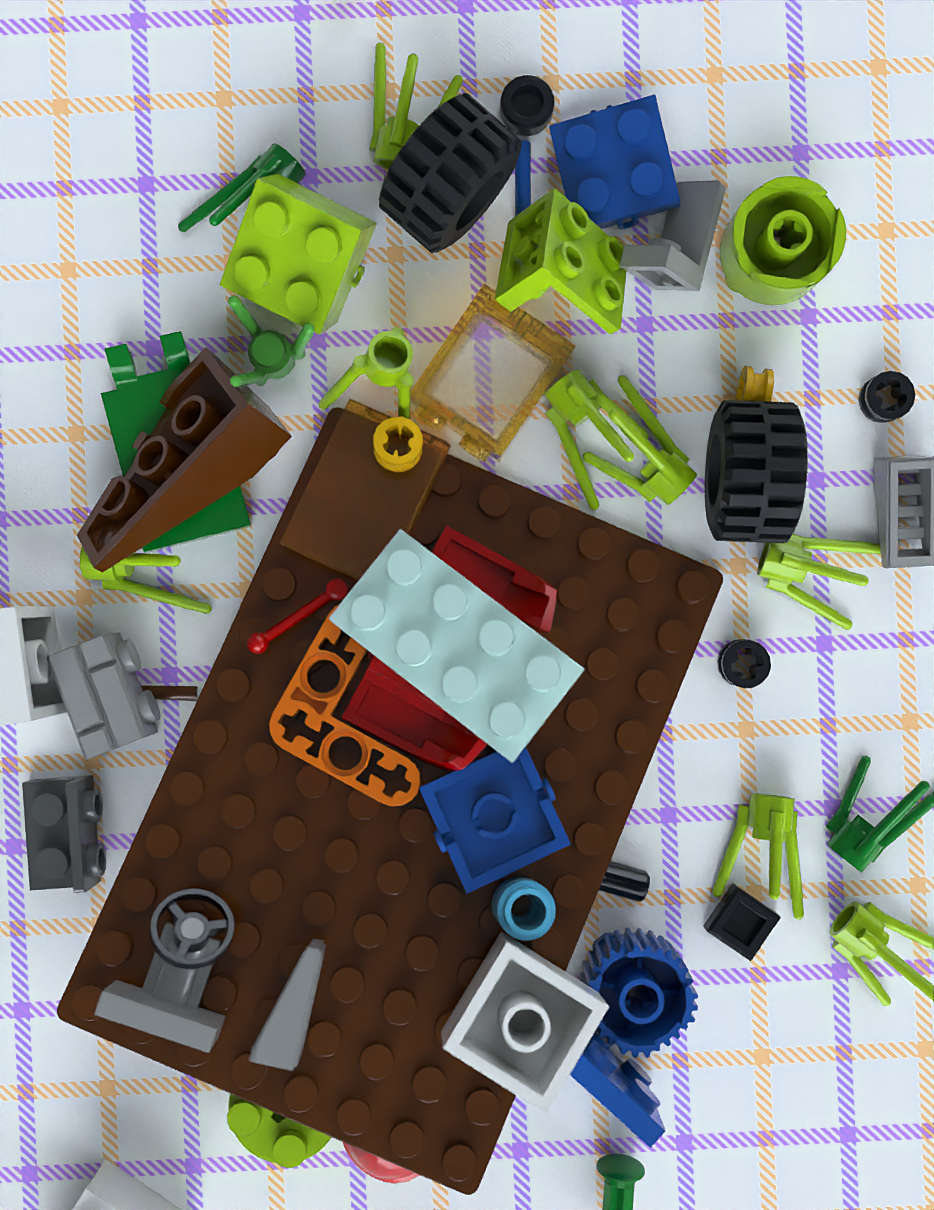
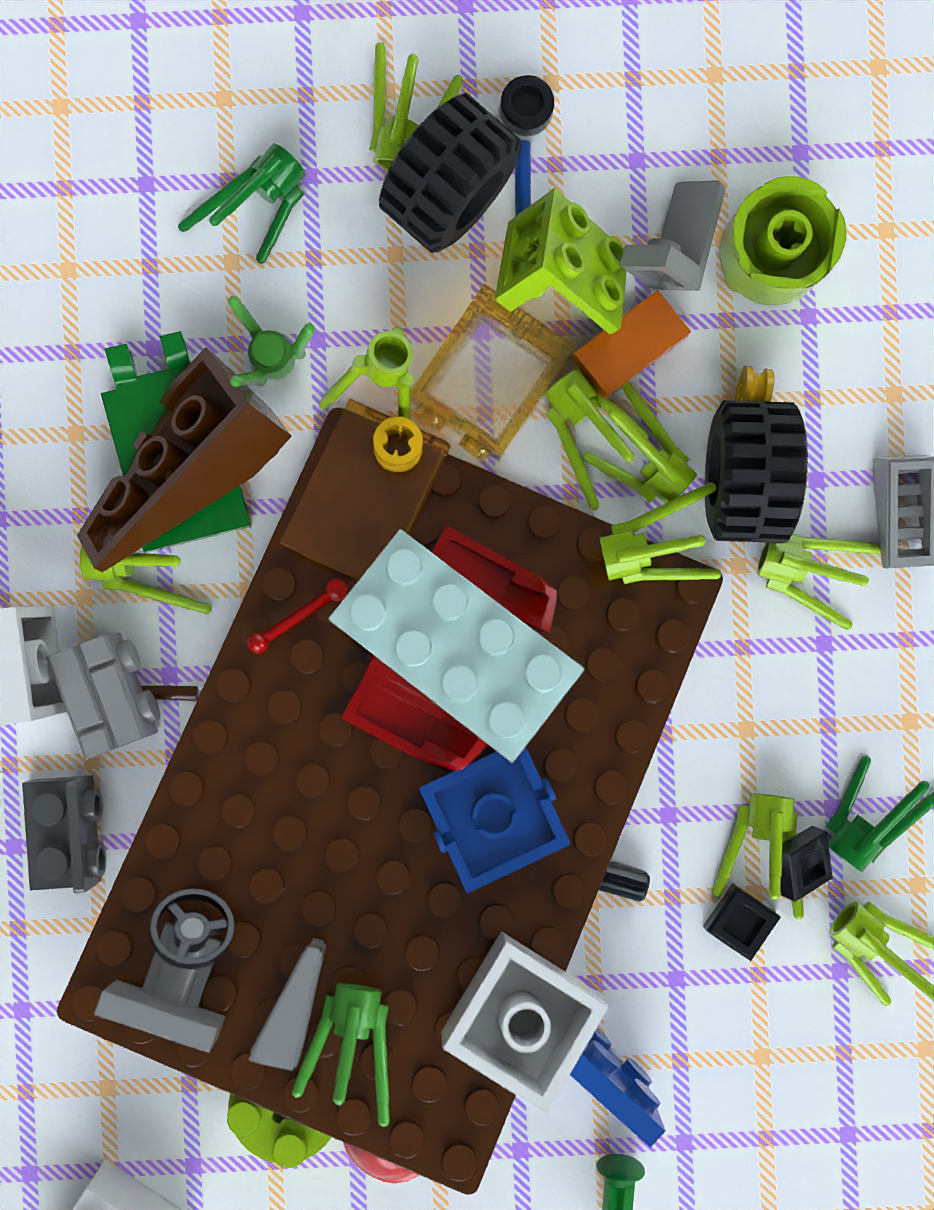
lime brick [220,174,377,335] -> none
orange beam [269,604,421,807] -> none
medium azure brick [492,876,556,941] -> none
blue plate [549,94,680,230] -> none
blue brick [579,928,698,1058] -> none
black bush [717,639,771,689] -> none
black bush [858,371,916,423] -> none
none -> bright green plant [292,983,390,1127]
none -> orange tile [571,290,691,400]
none -> lime plant [599,482,721,584]
none -> black tile [780,826,833,902]

